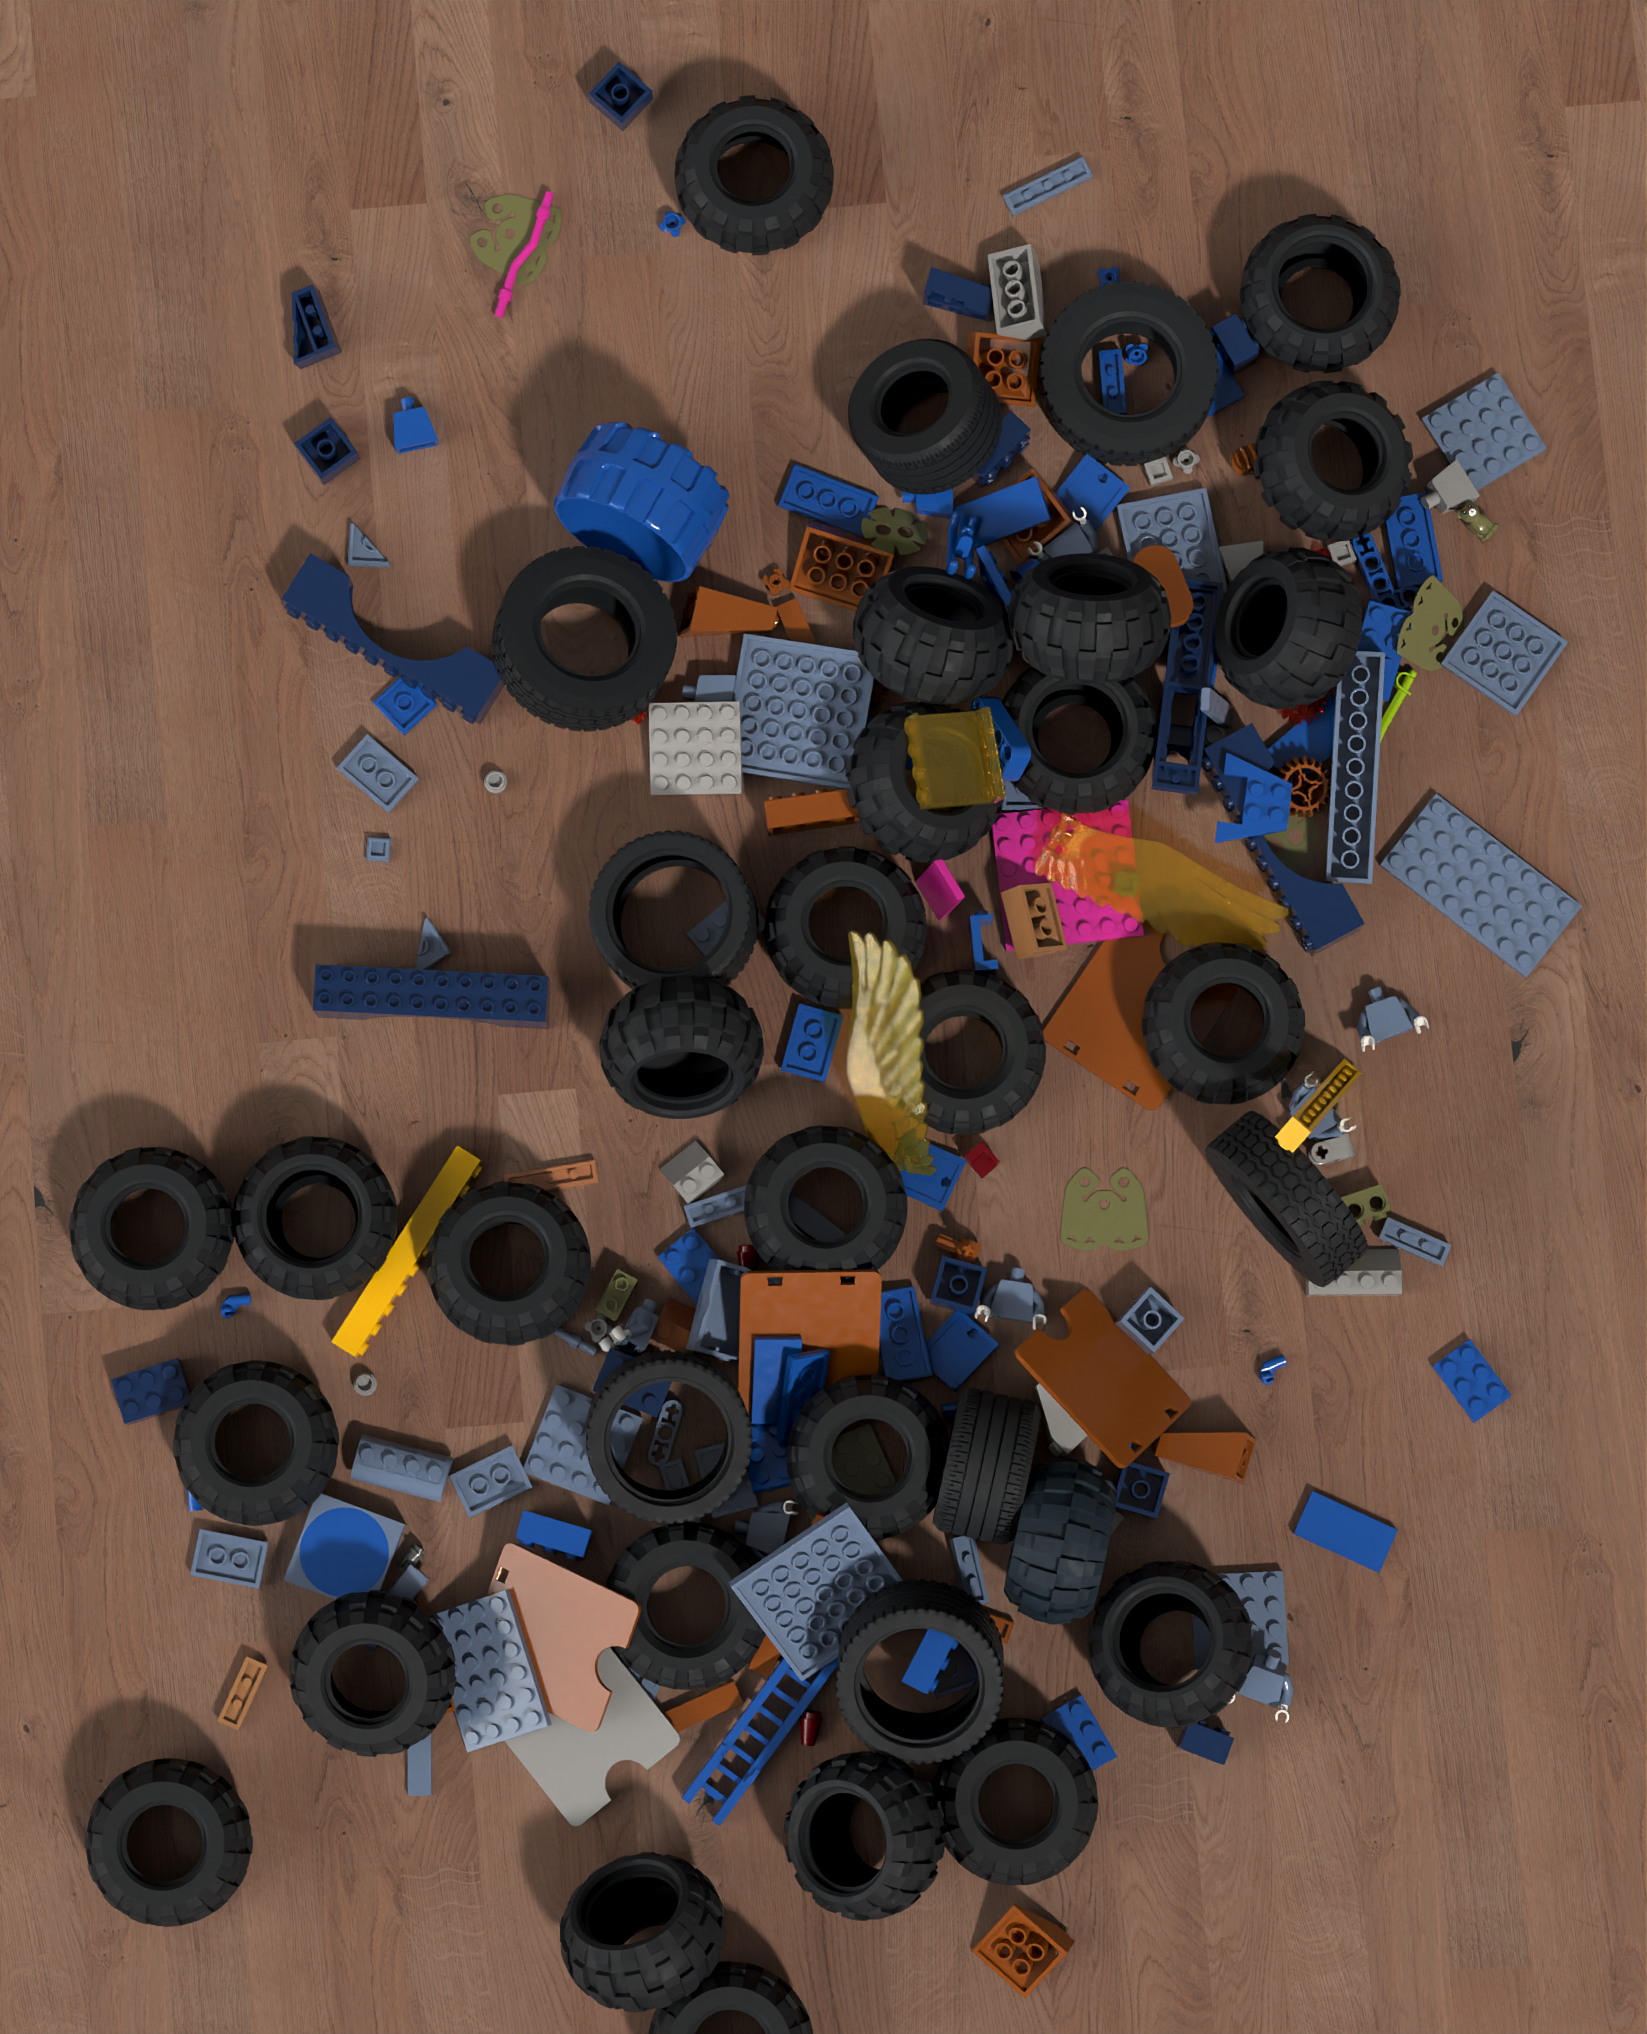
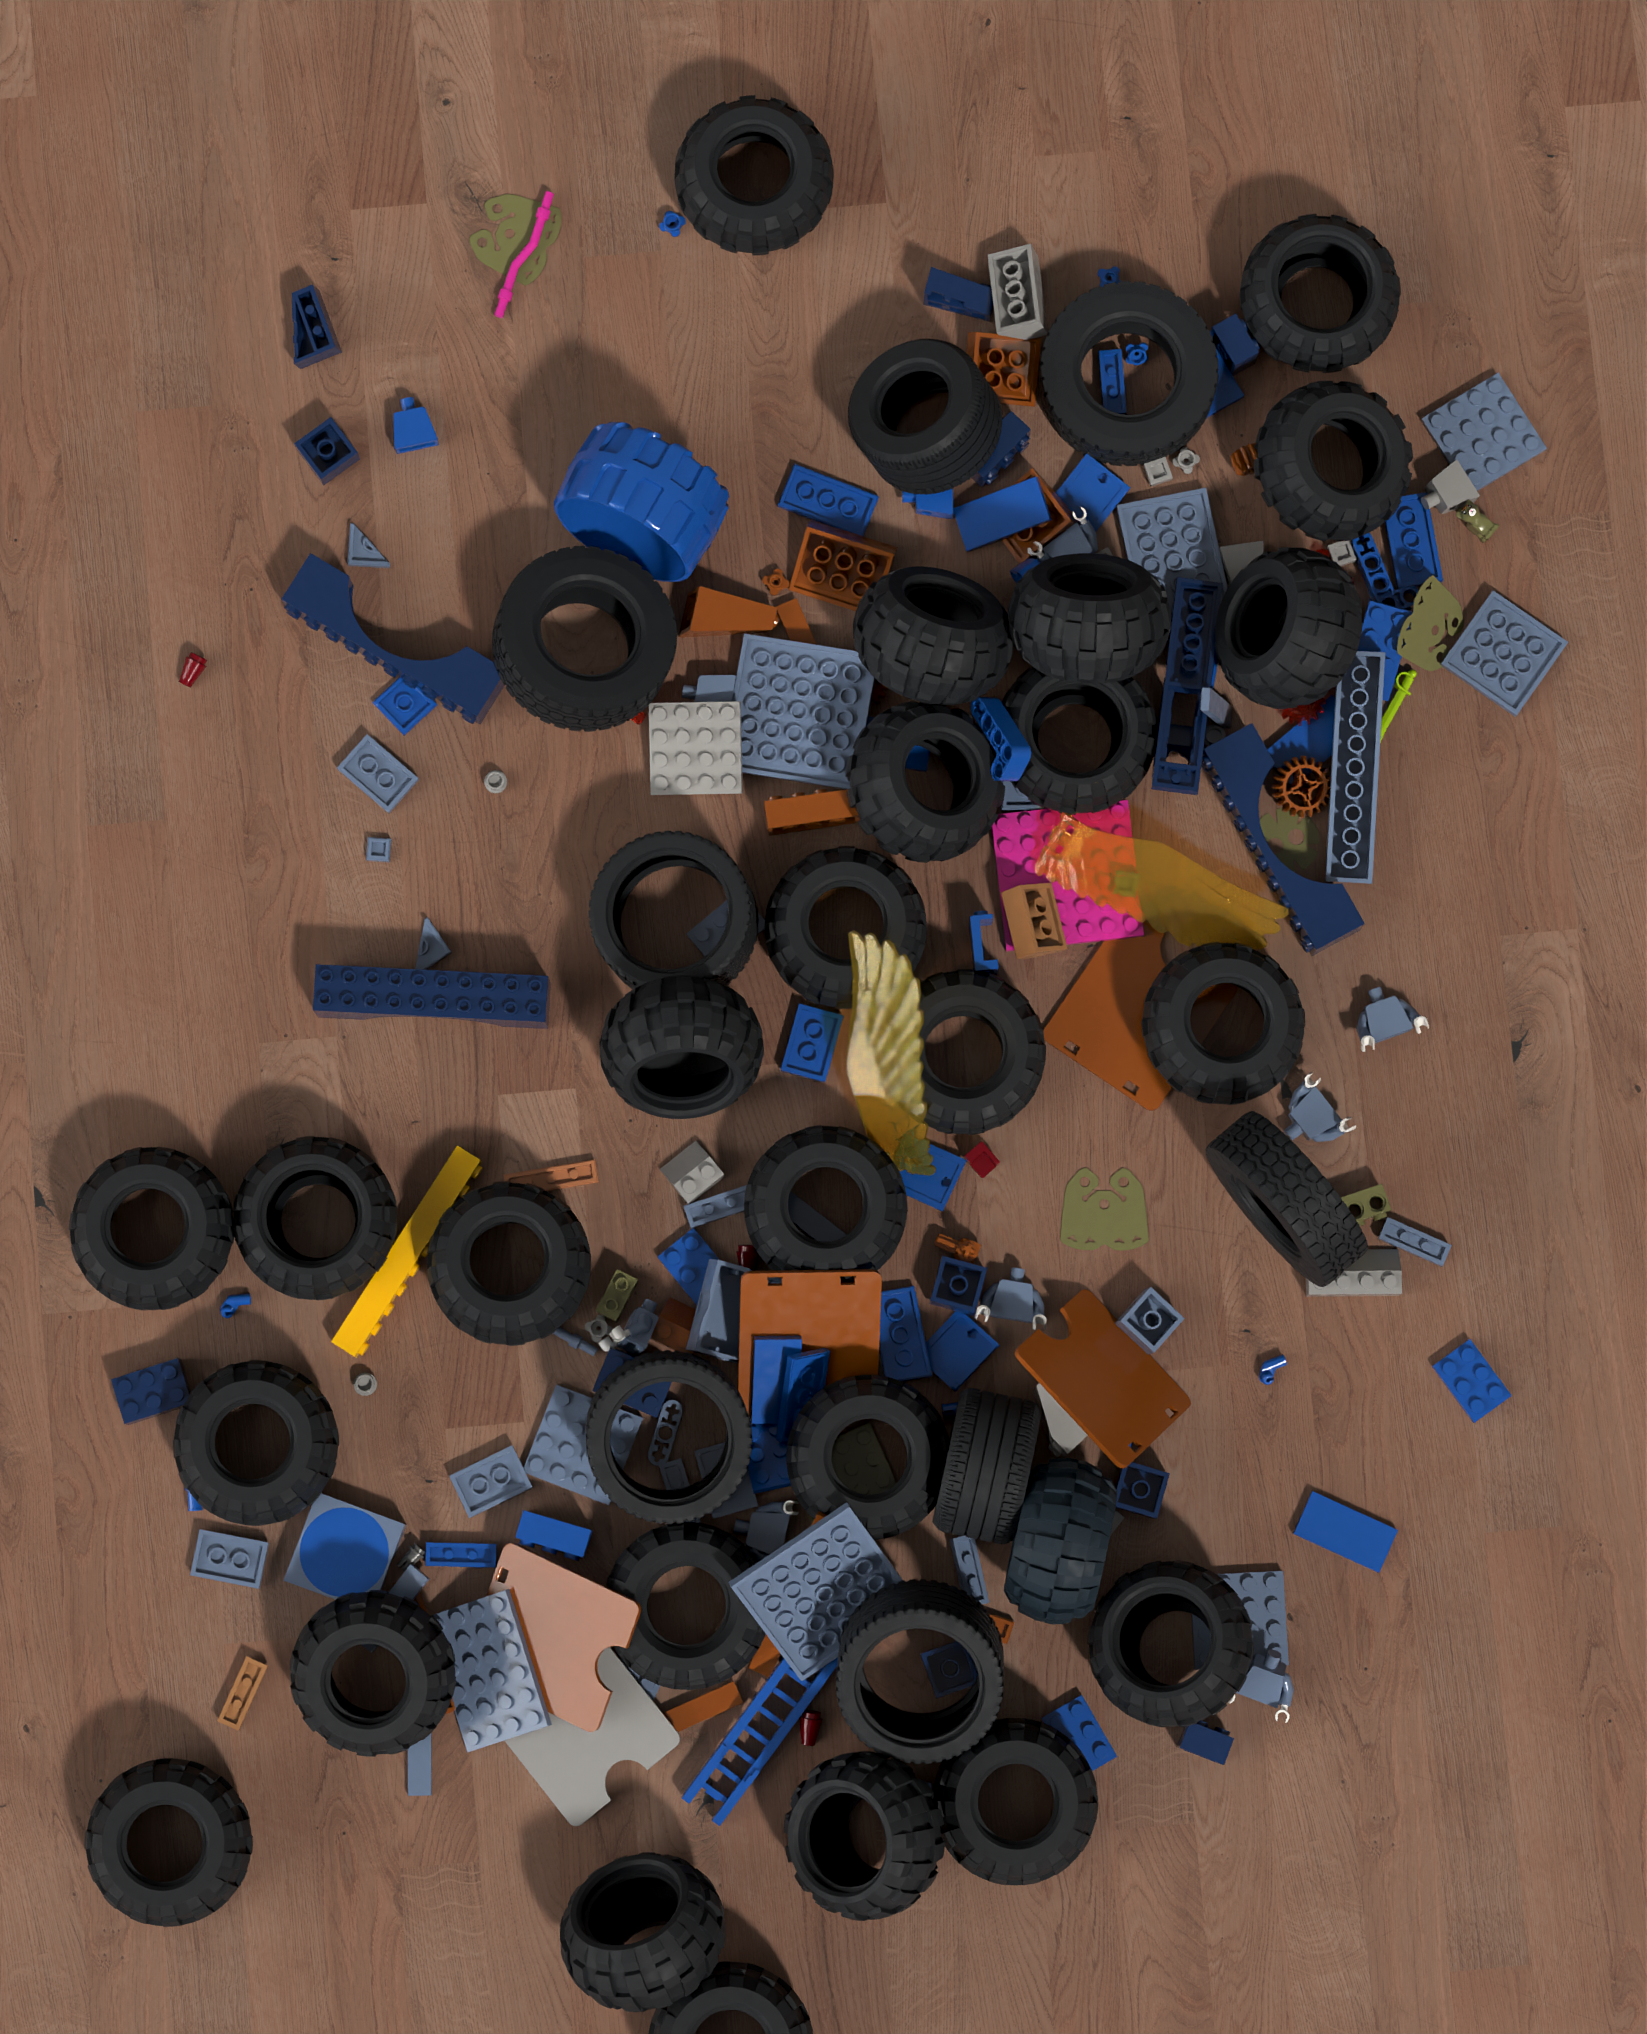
sand blue container [351,1434,454,1502] -> none
dark blue brick [588,62,653,131] -> none
olive piece [861,507,928,555] -> none
blue brick [901,1629,959,1694] -> none
clear yellow panel [904,707,1006,810] -> none
dark pink tile [915,860,965,921] -> none
blue piece [946,511,979,579] -> none
dark orange slope [972,1904,1075,1998] -> none
blue plate [976,545,1014,613] -> none
sand blue tile [1002,156,1093,217] -> none
dark orange tile [1132,545,1194,628] -> none
dark orange slope [1154,1432,1256,1484] -> none
blue wing [1215,753,1293,844] -> none
yellow brick [1275,1058,1362,1153] -> none
light grey piece [1308,1134,1355,1165] -> none
sand blue plate [1379,793,1582,978] -> none
none -> dark red cone [178,652,207,688]
none -> blue plate [425,1542,497,1568]

